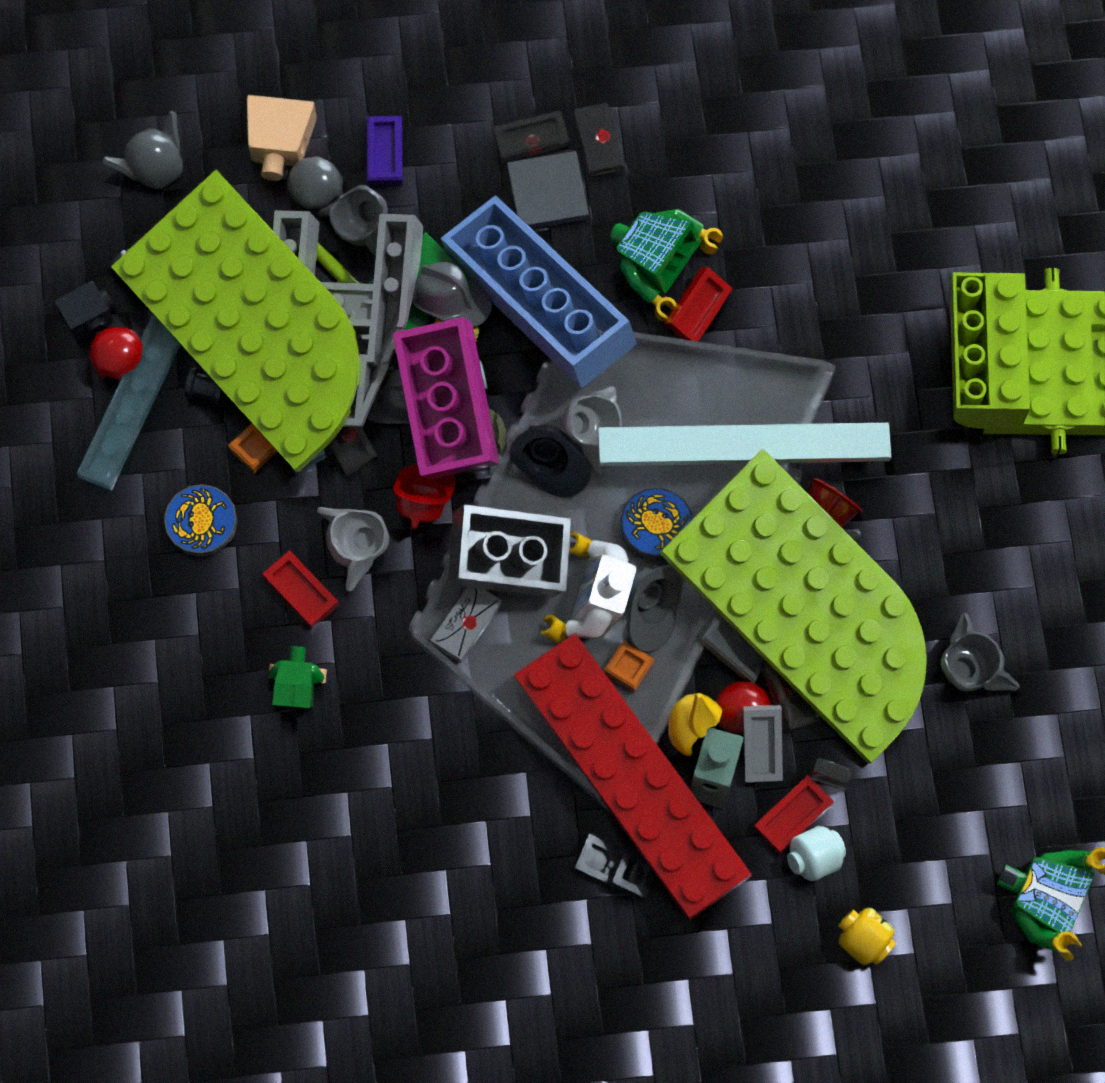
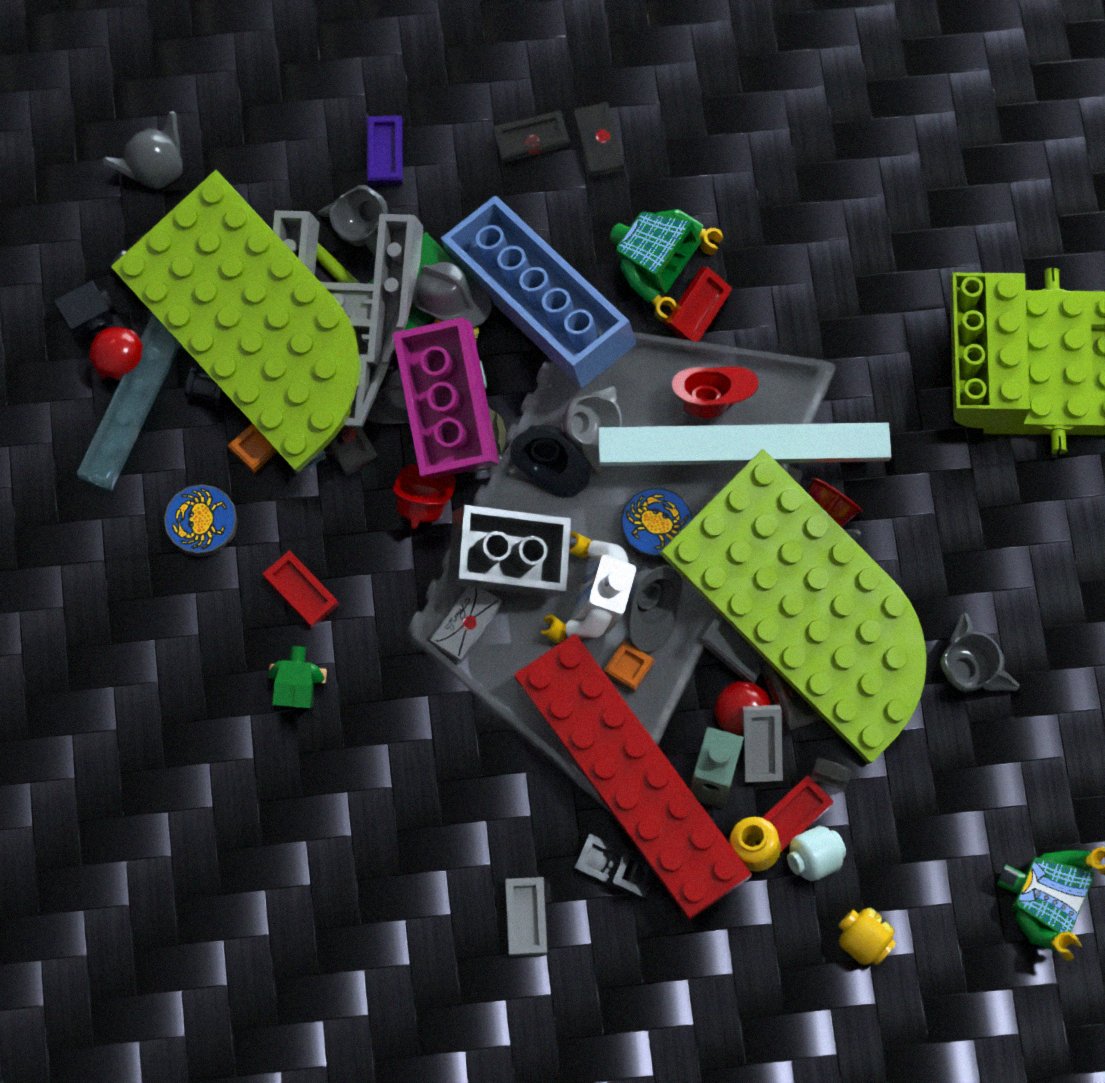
light nougat torso [247,95,316,181] -> none
dark grey hair [287,156,343,209] -> none
light grey piece [317,507,389,591] -> none
dark grey tile [507,151,589,229] -> none
yellow piece [668,693,722,757] -> none
none -> light grey tile [506,877,547,957]
none -> red piece [671,366,759,420]
none -> yellow head [730,817,781,872]

